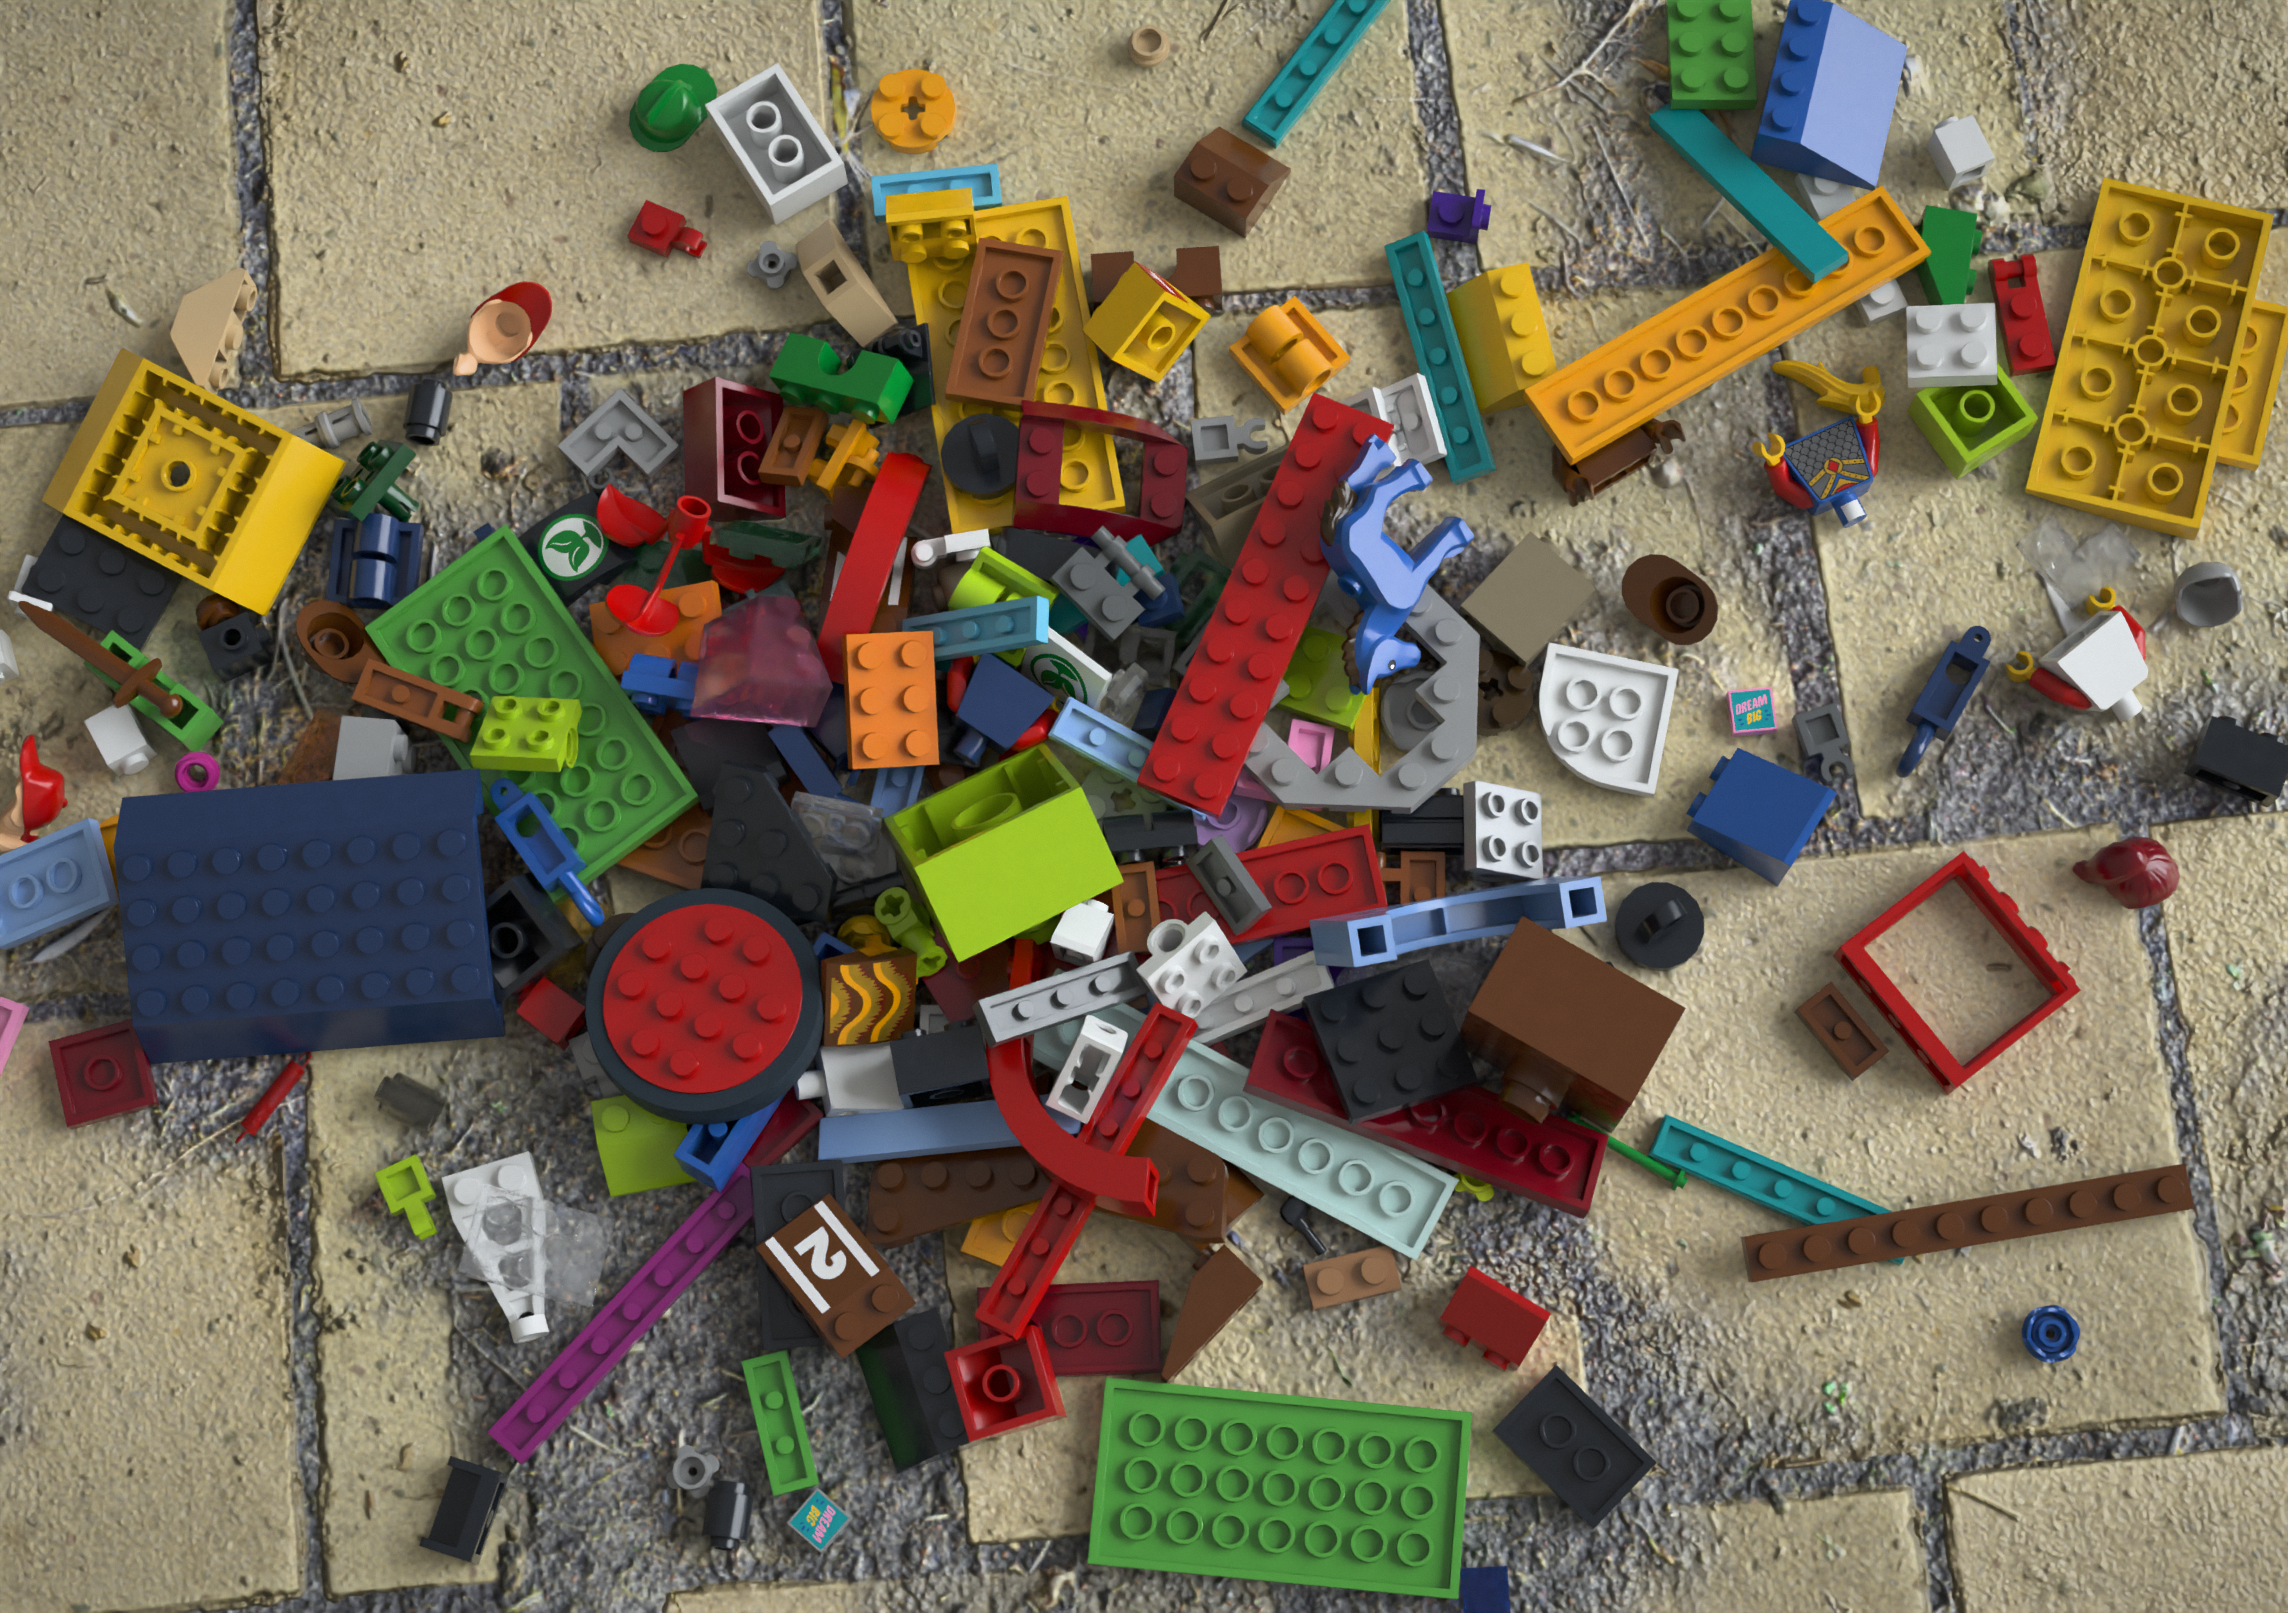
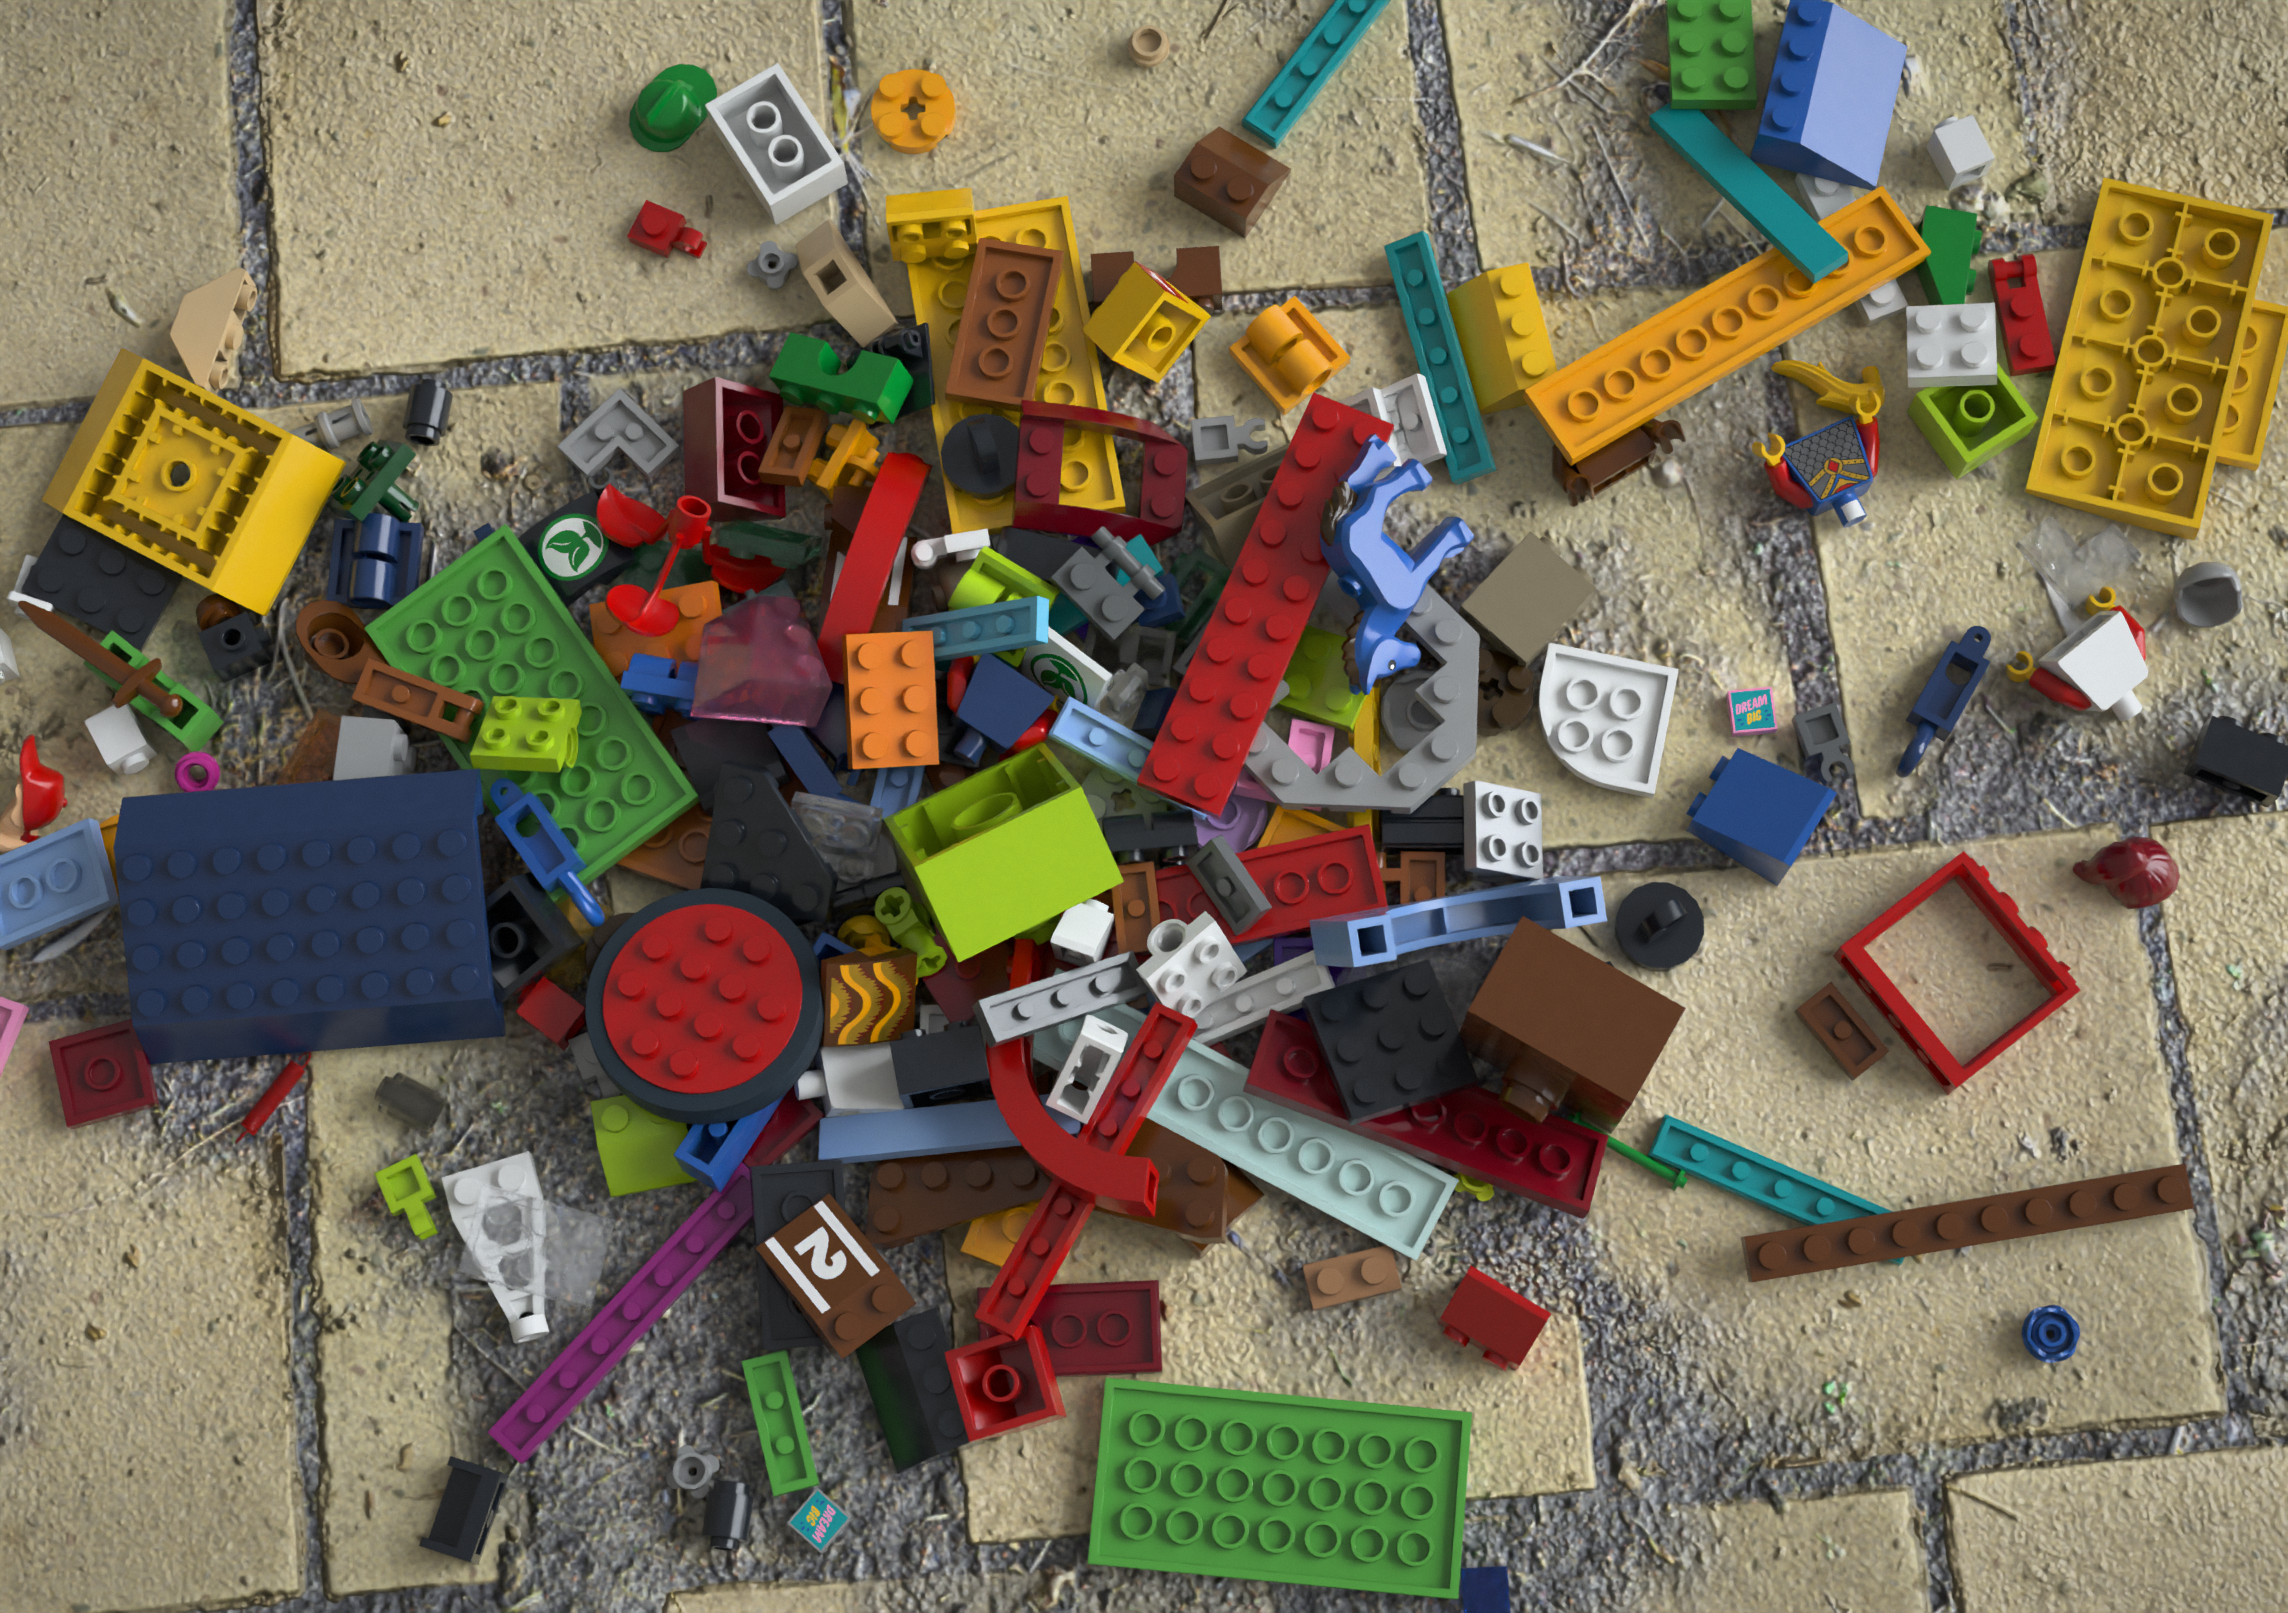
light nougat hair [453,281,552,376] -> none
medium azure plate [871,163,1002,223] -> none
reddish brown slope [1161,1244,1264,1384] -> none
black hand [1280,1195,1327,1256] -> none
dark purple bracket [1426,189,1491,244] -> none
black plate [1492,1365,1657,1530] -> none
reddish brown piece [1622,554,1718,645] -> none

